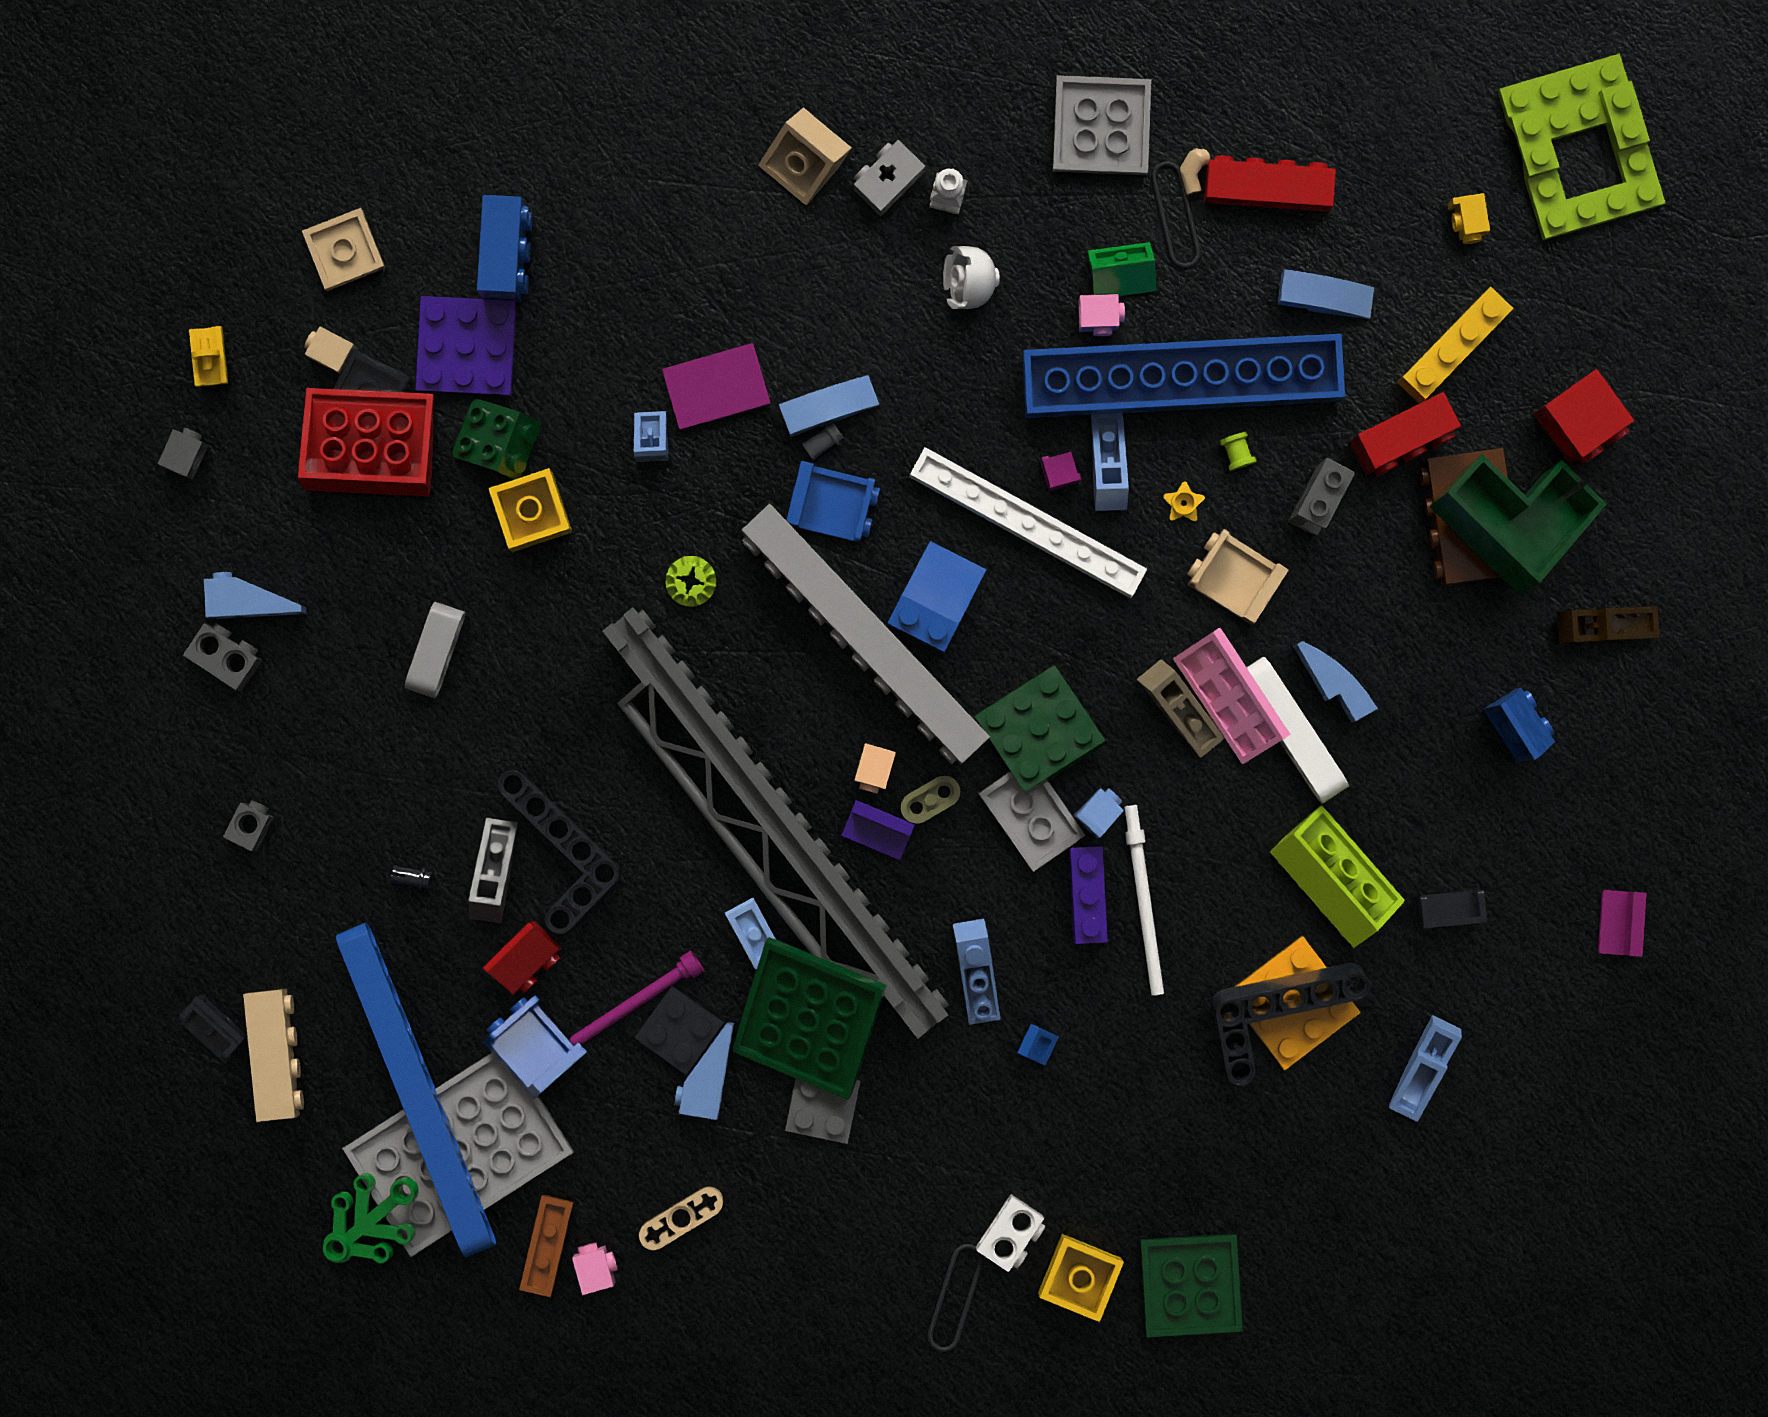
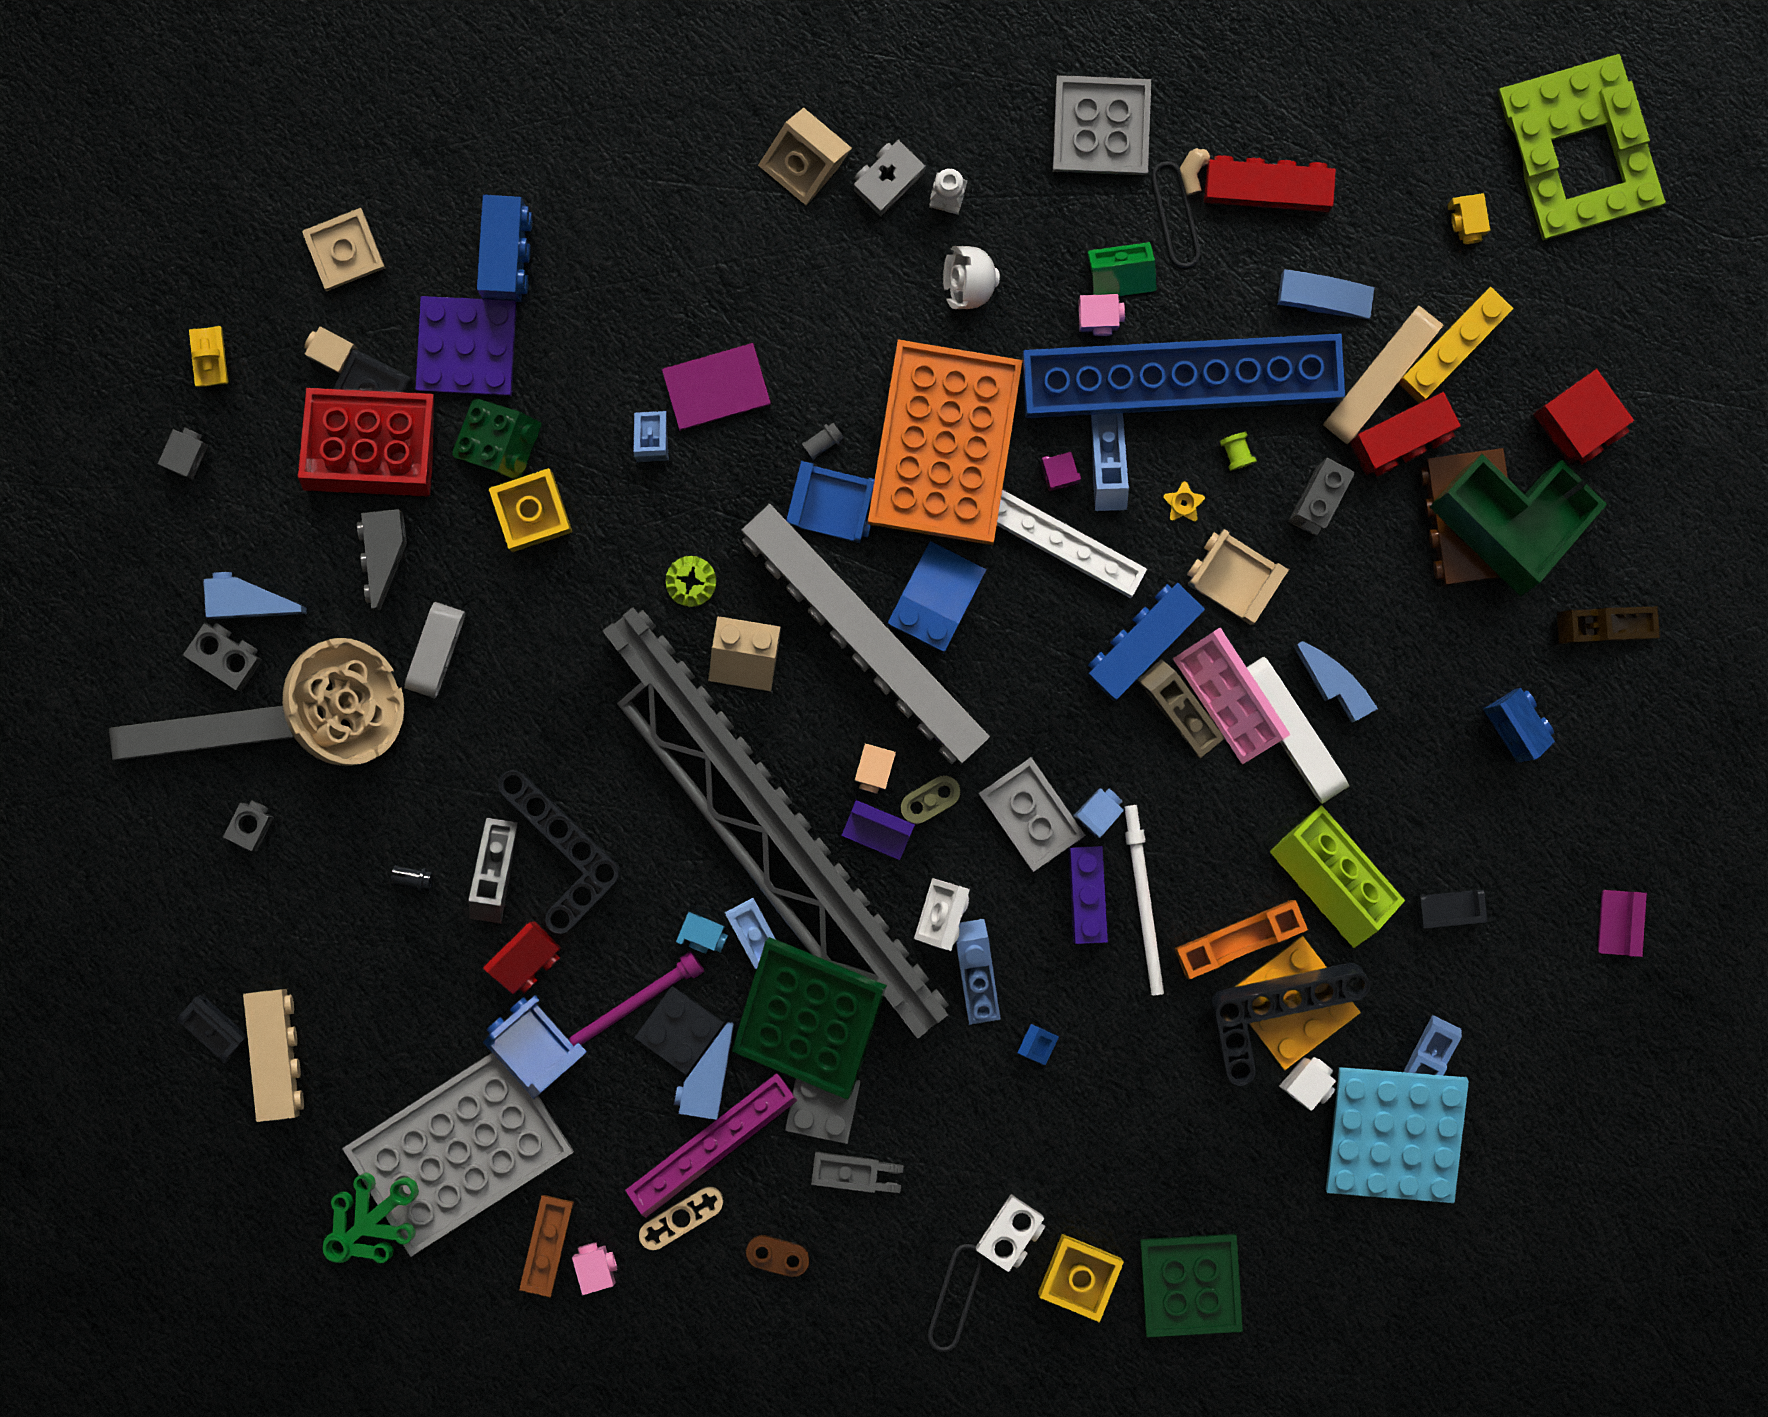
blue beam [336,922,496,1258] -> none
medium blue slope [779,375,879,437] -> none
dark green plate [975,665,1106,795] -> none
none -> dark grey beam [109,706,323,760]
none -> tan brick [283,638,404,766]
none -> dark grey slope [357,509,407,610]
none -> magenta plate [625,1073,798,1218]
none -> dark azure brick [676,912,728,954]
none -> tan slope [708,616,781,691]
none -> reddish brown plate [746,1235,809,1277]
none -> dark grey hinge [811,1152,904,1193]
none -> orange plate [867,340,1023,545]
none -> white plate [914,878,970,951]
none -> blue brick [1087,583,1205,701]
none -> orange arch [1174,900,1308,979]
none -> white brick [1279,1057,1336,1111]
none -> tan beam [1323,305,1443,445]
none -> medium azure plate [1326,1067,1469,1203]

